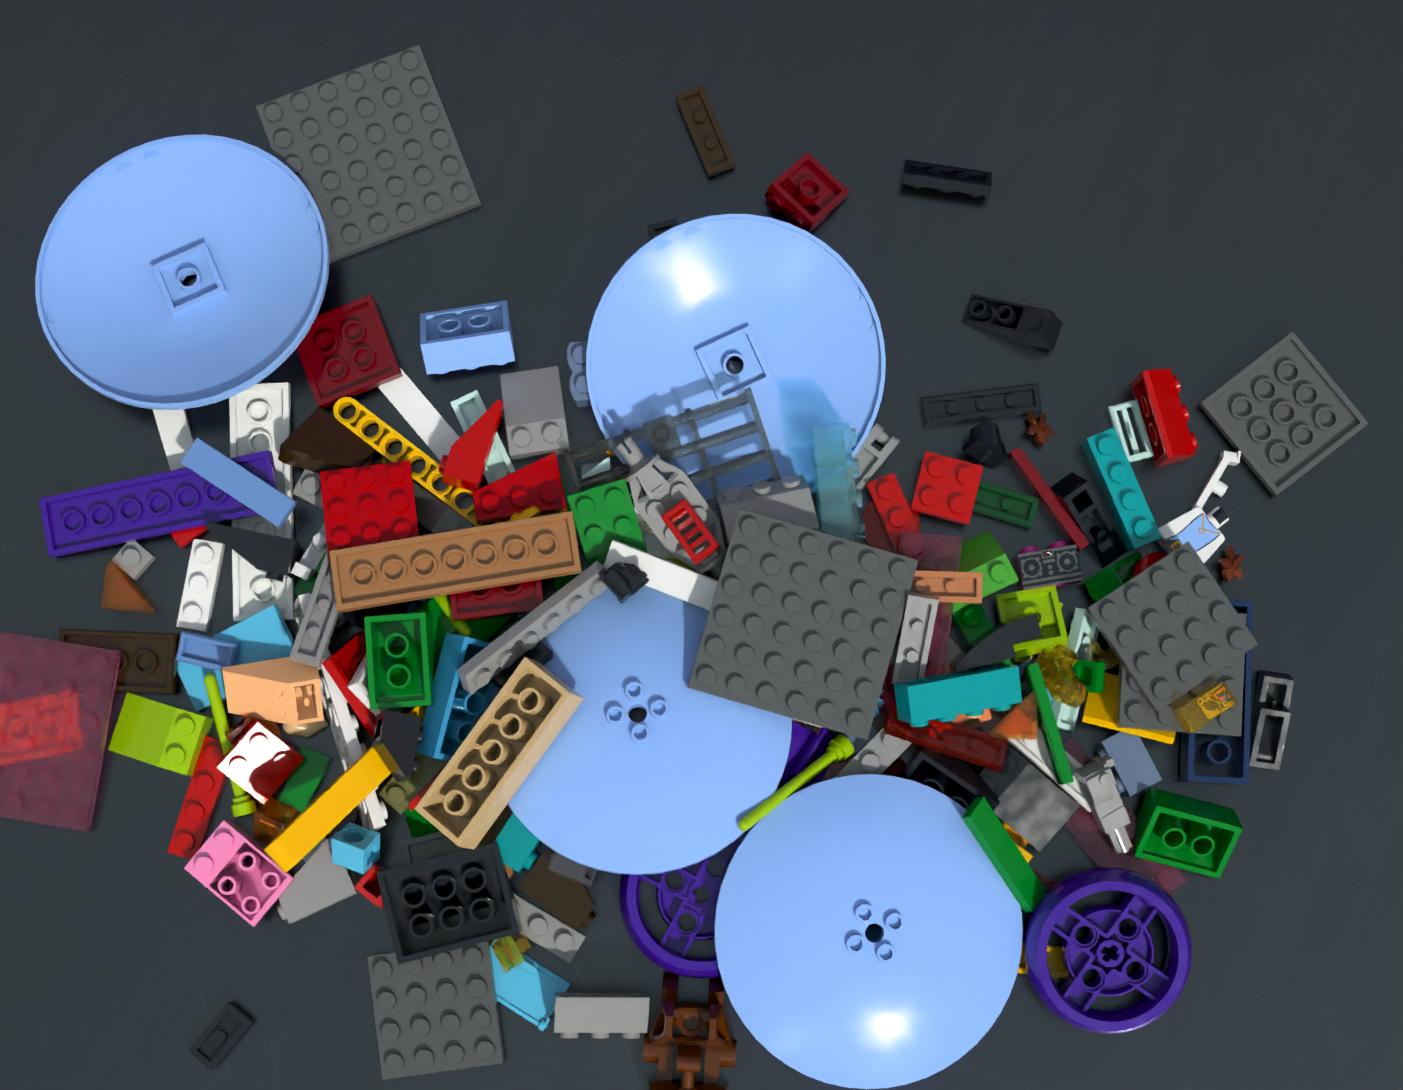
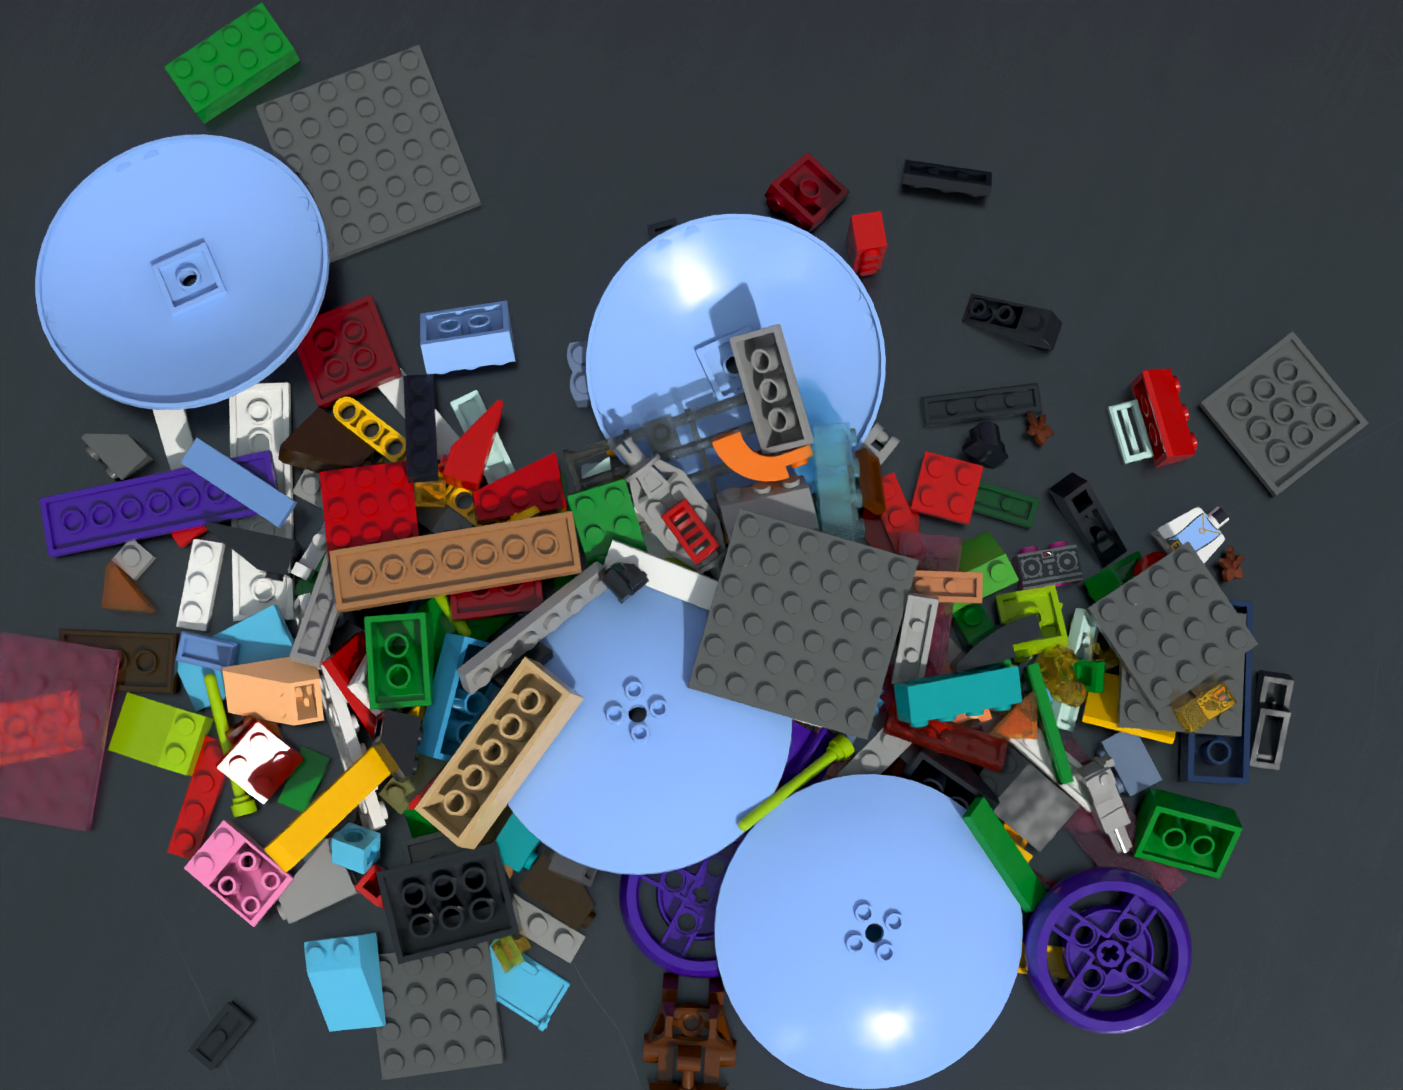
clear orange slope [253,797,298,845] -> none
tan arm [283,714,329,738] -> none
light grey slope [500,366,572,462] -> none
light grey slope [554,992,650,1039] -> none
dark brown plate [675,85,735,177] -> none
dark red tile [1008,447,1089,552] -> none
teal brick [1081,427,1162,553] -> none
white piece [1191,450,1241,509] -> none
none -> dark grey slope [81,433,155,482]
none -> green brick [164,2,300,124]
none -> medium azure slope [304,932,386,1032]
none -> black plate [403,374,439,483]
none -> clear yellow slope [415,476,446,507]
none -> orange arch [710,429,814,482]
none -> light grey slope [729,324,814,455]
none -> red brick [846,211,887,276]
none -> reddish brown tile [855,448,886,515]

